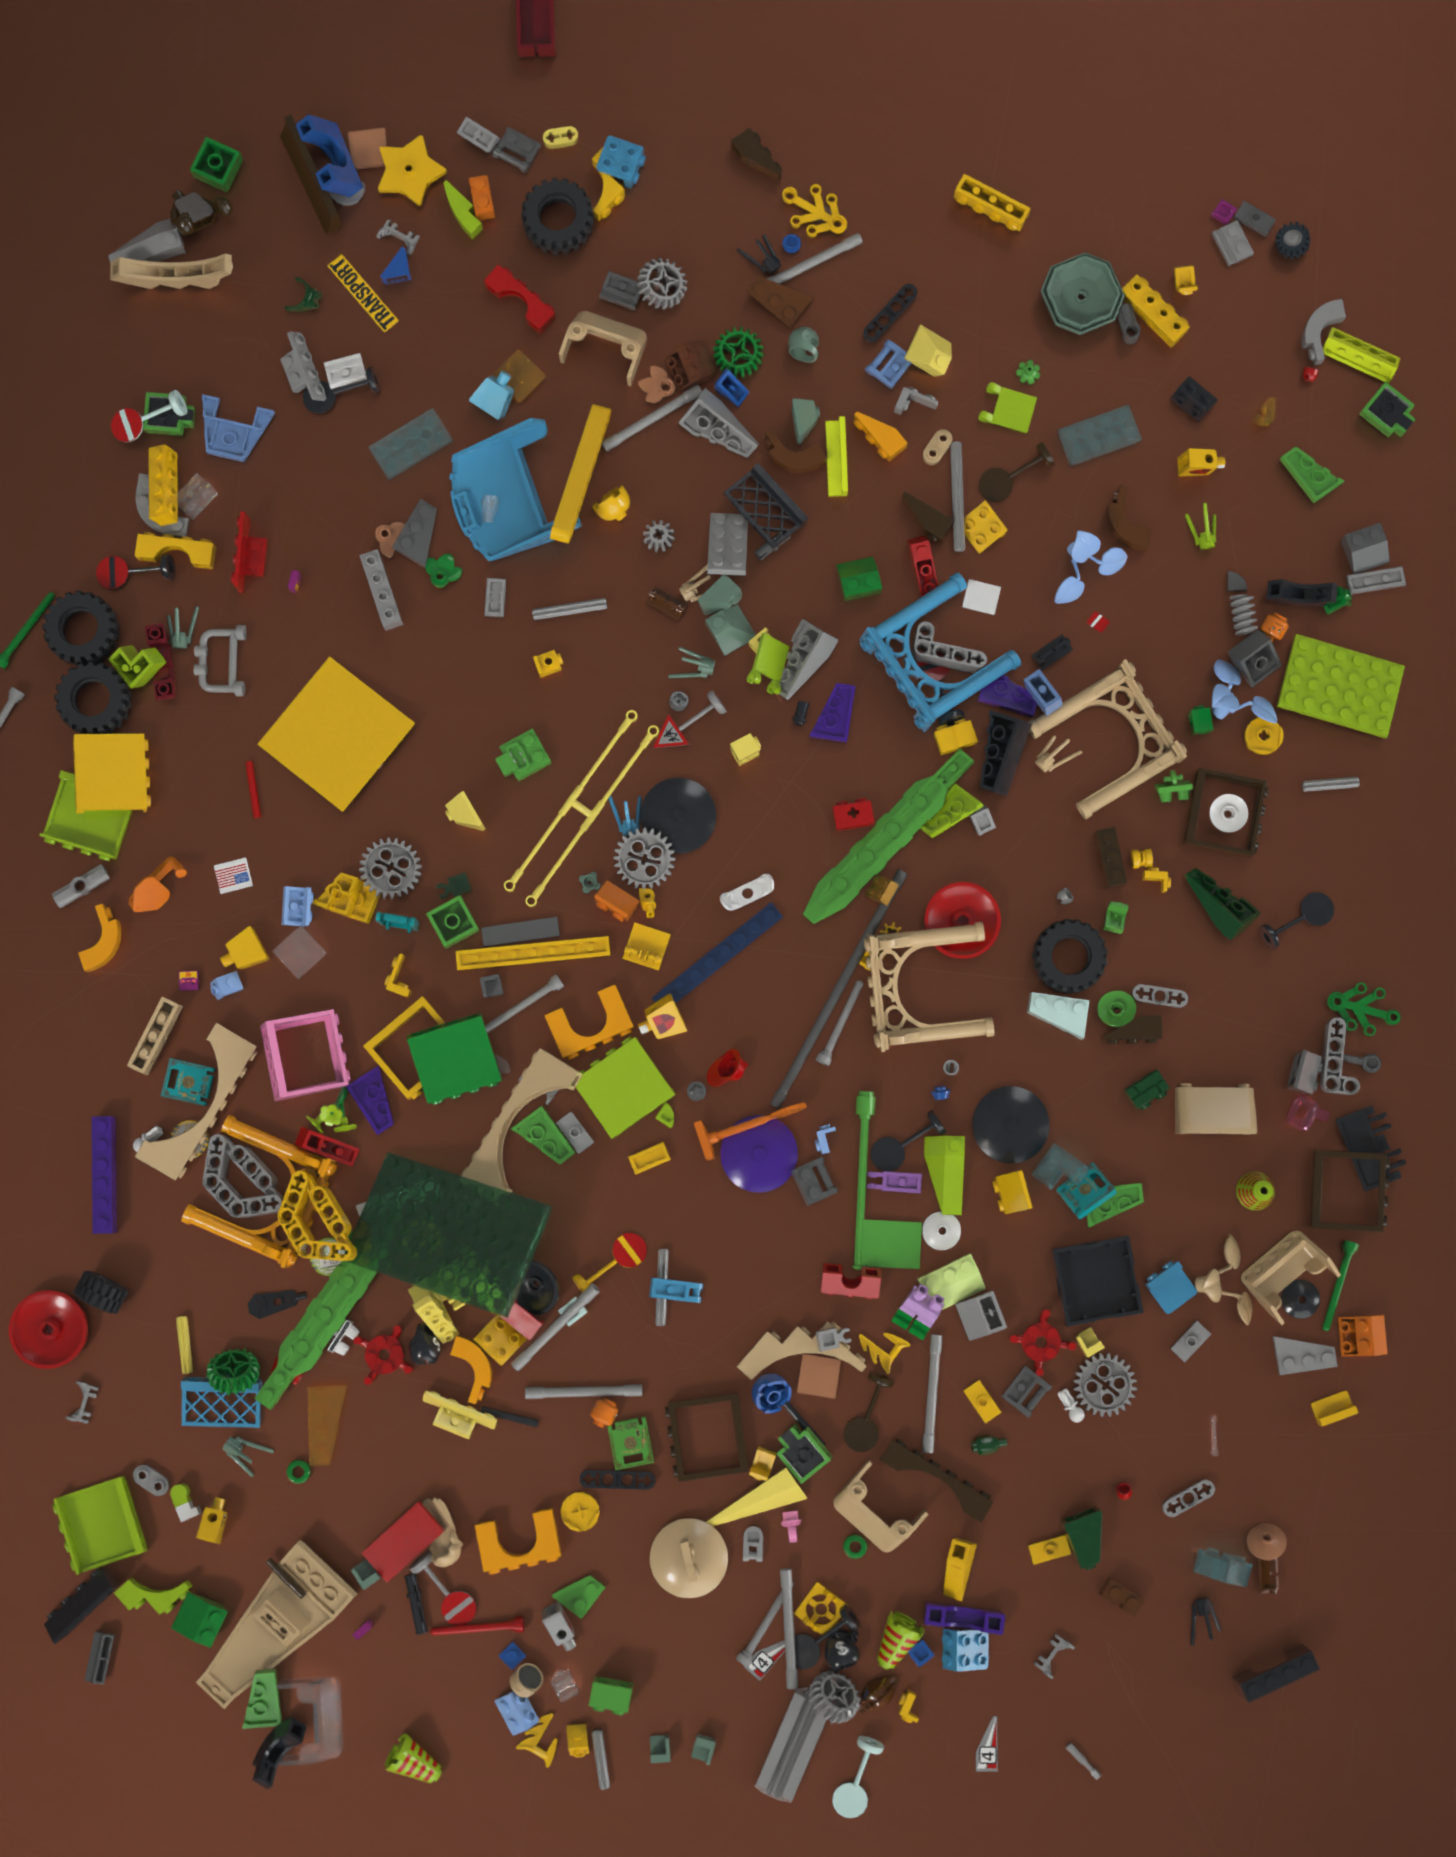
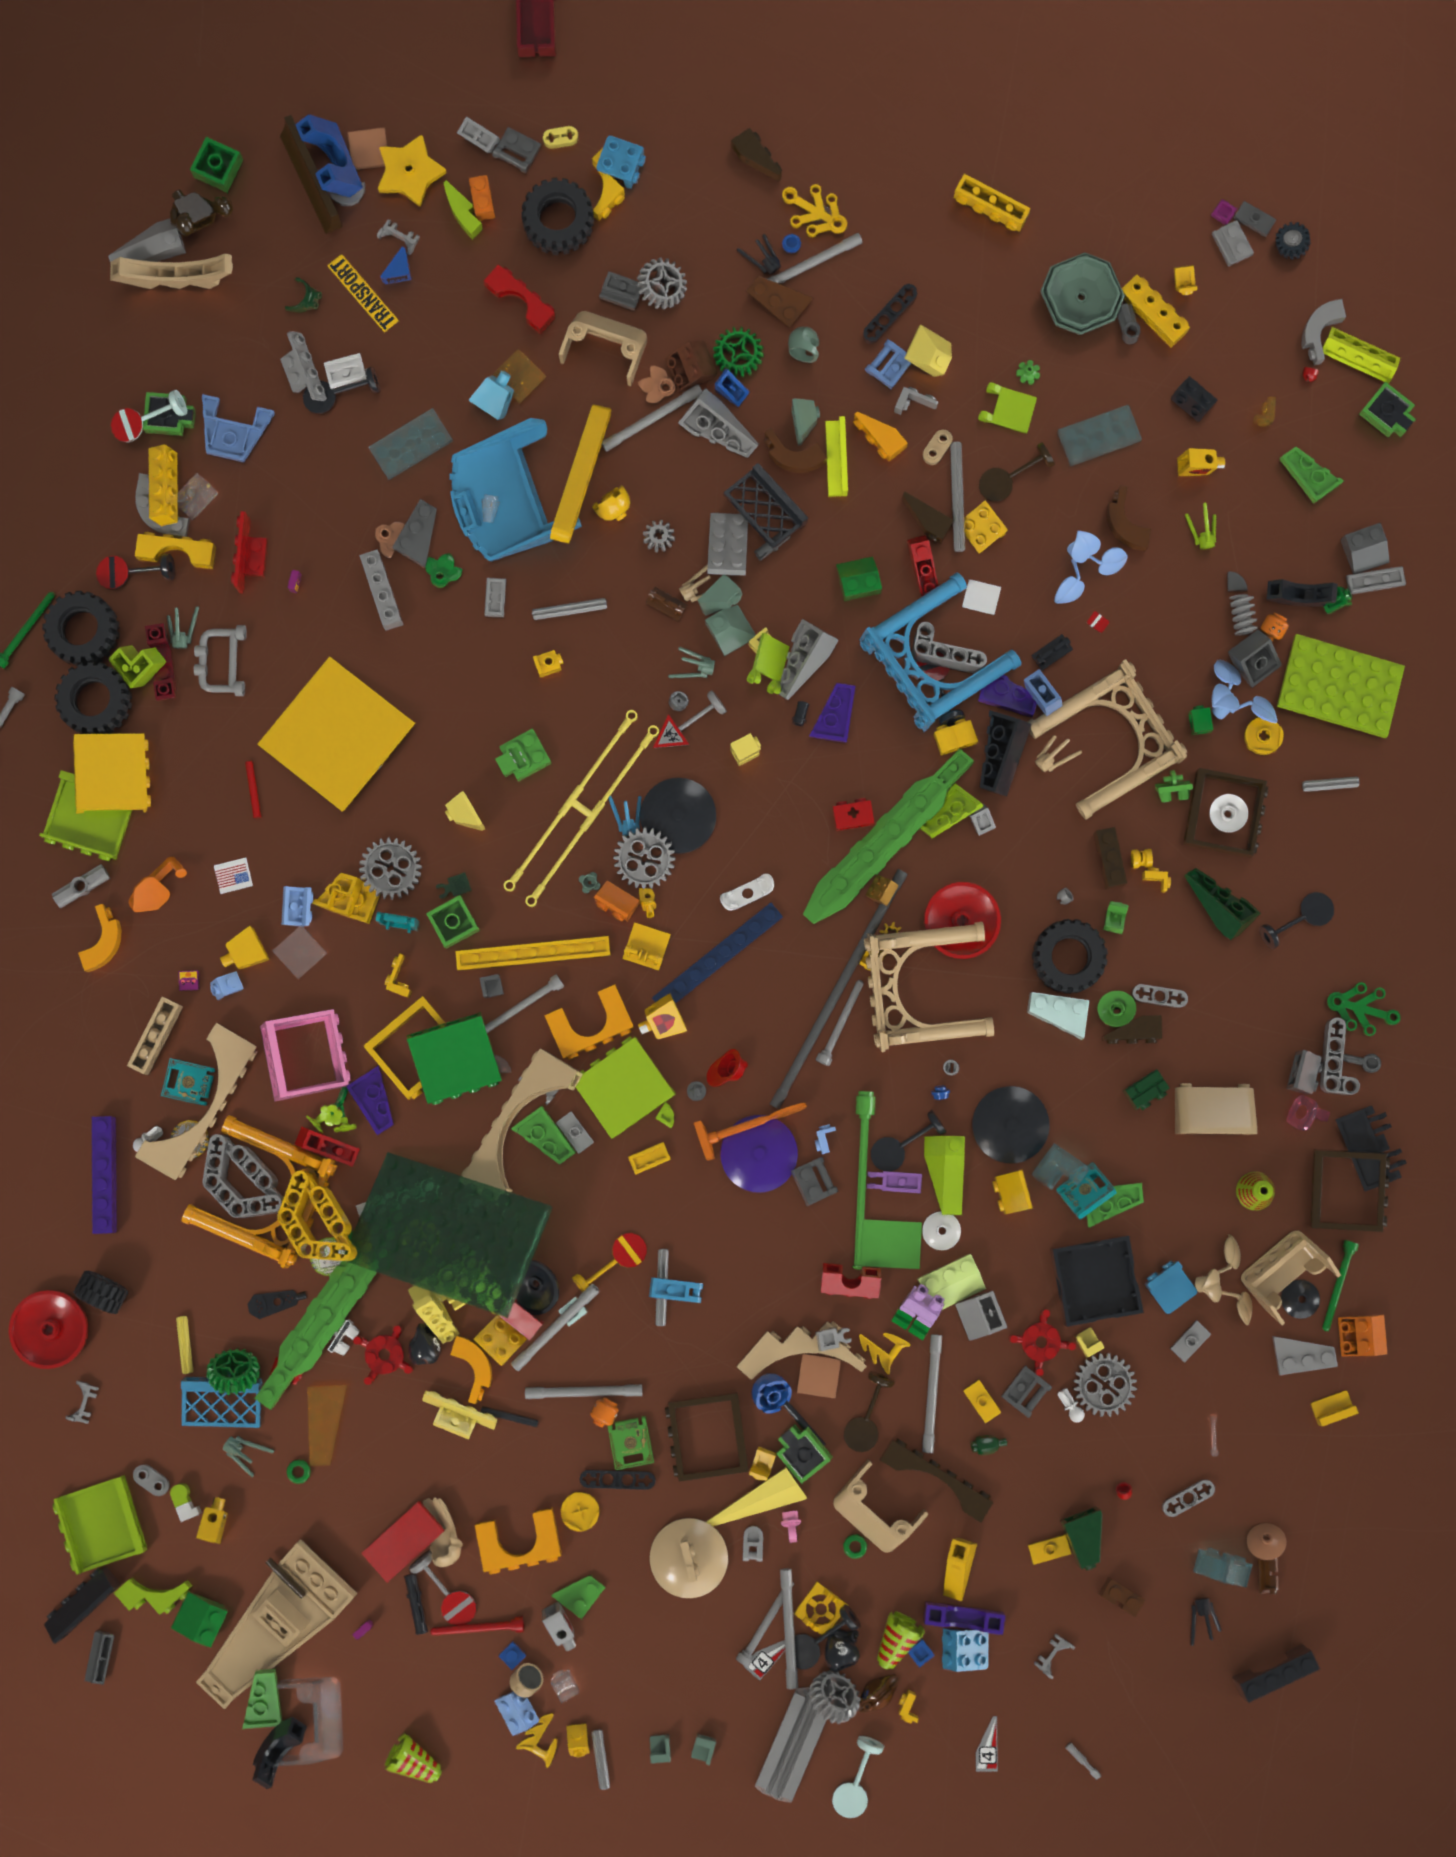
sand green panel [351,1559,381,1590] -> none
dark grey tile [481,917,560,947] -> none
bright green brick [589,1676,633,1715] -> none

